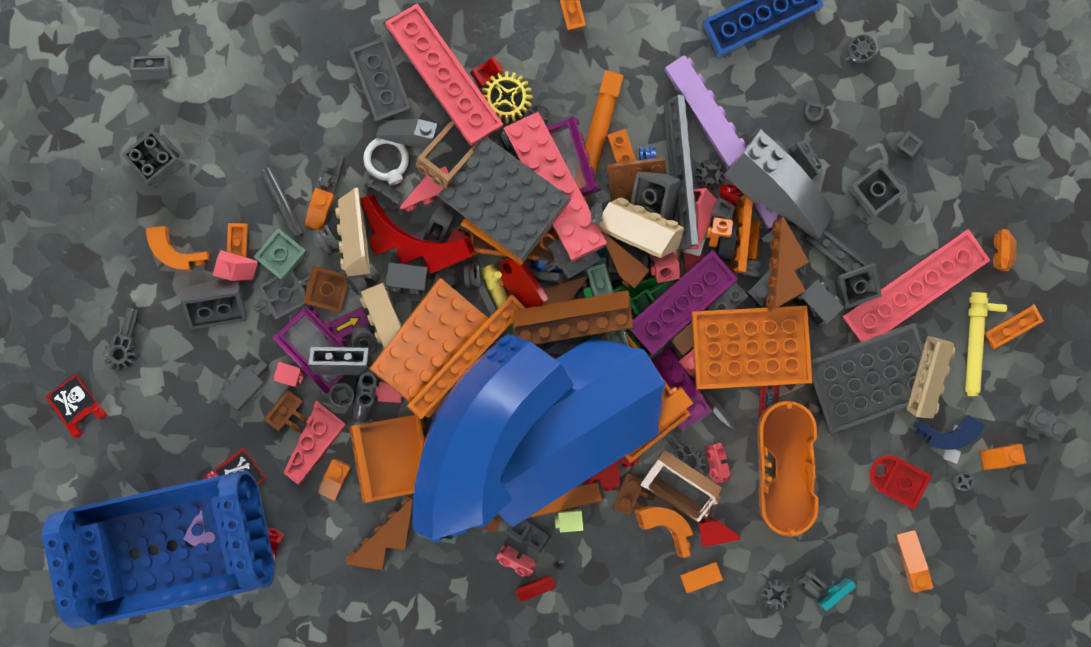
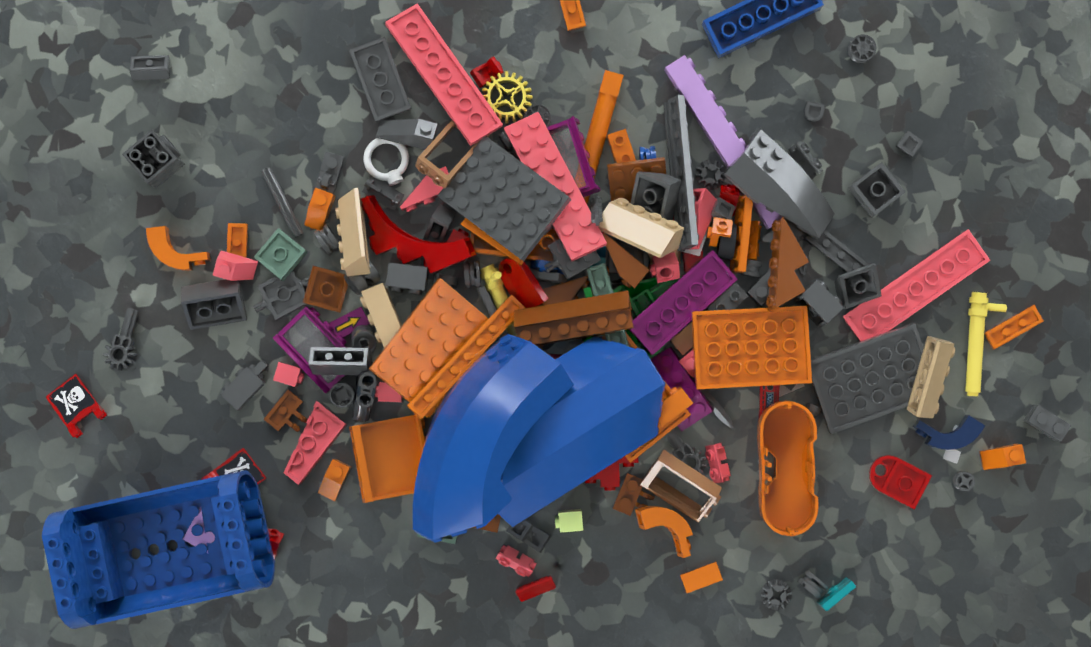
dark orange slope [345,496,413,570] -> none
orange tile [528,482,602,518] -> none
red slope [697,517,741,547] -> none
slope [896,530,933,593] -> none
orange slope [993,229,1017,271] -> none

